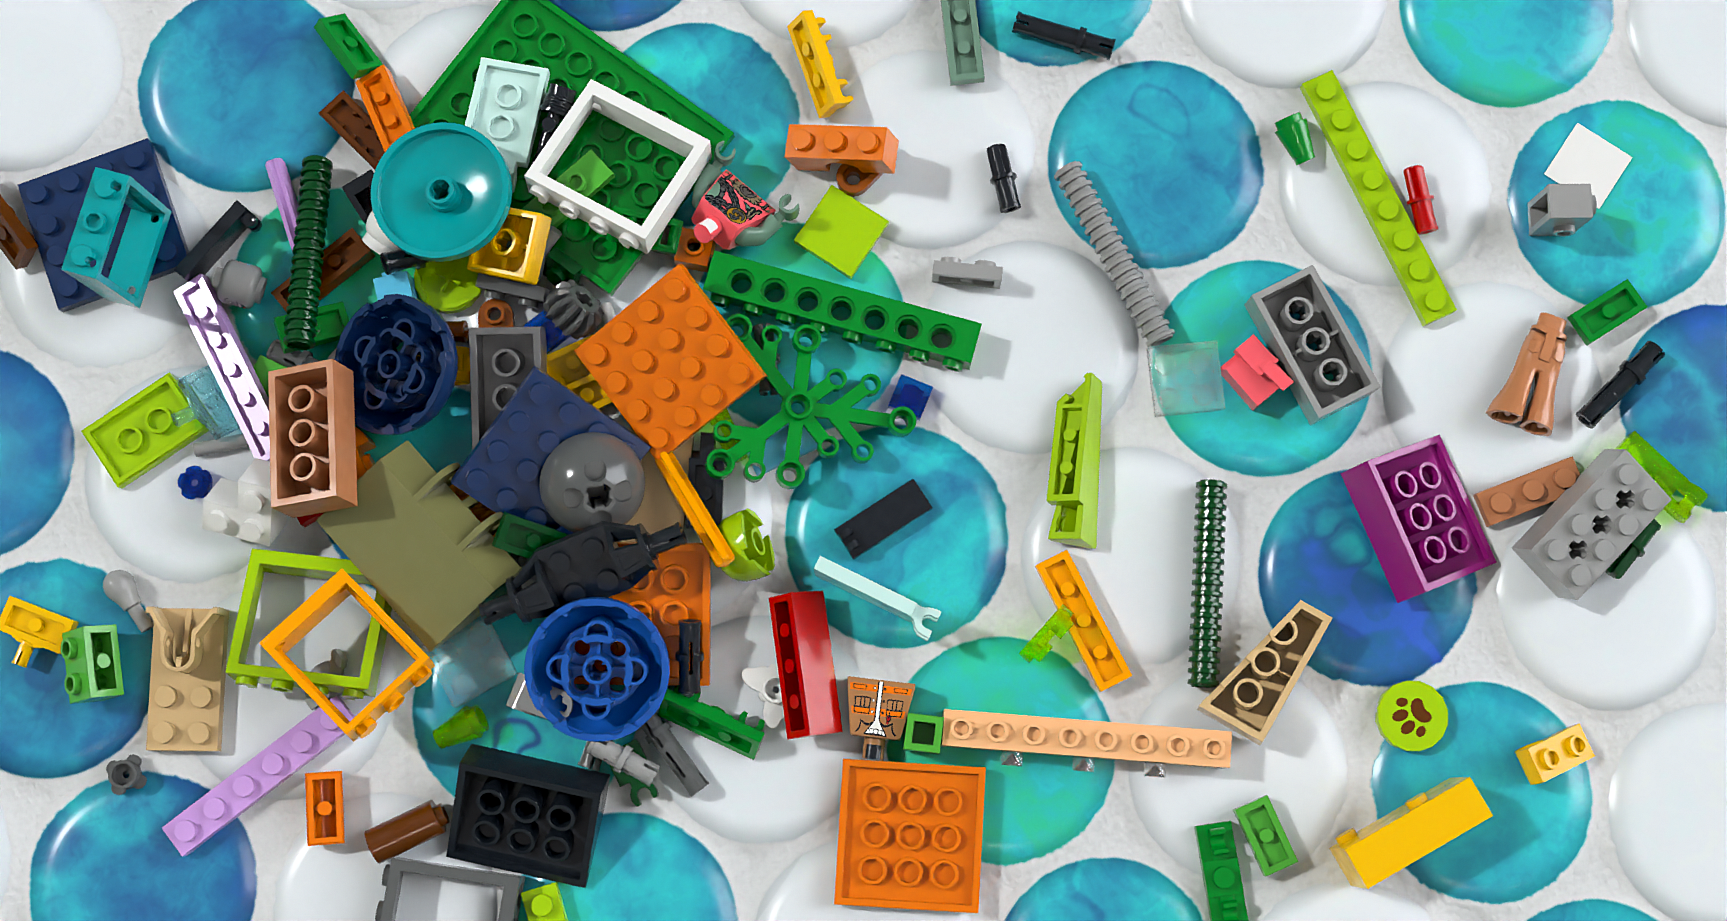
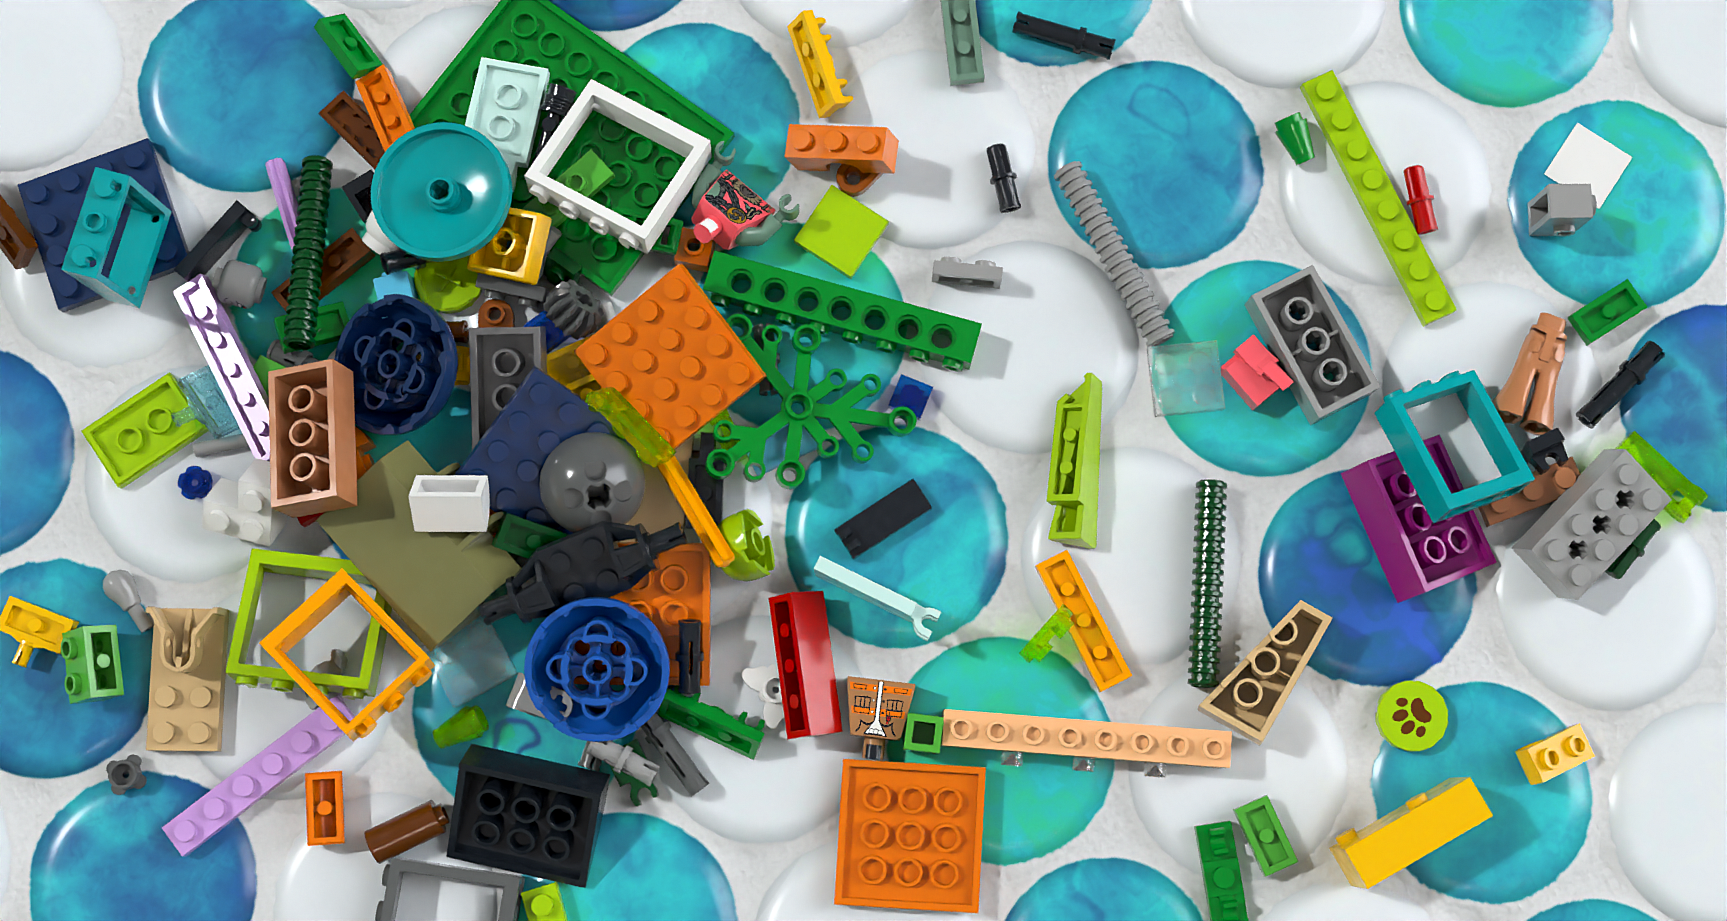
none -> white brick [408,475,490,532]
none -> clear neon green plate [585,386,676,468]
none -> teal window [1374,370,1535,524]
none -> black tile [1520,428,1568,475]

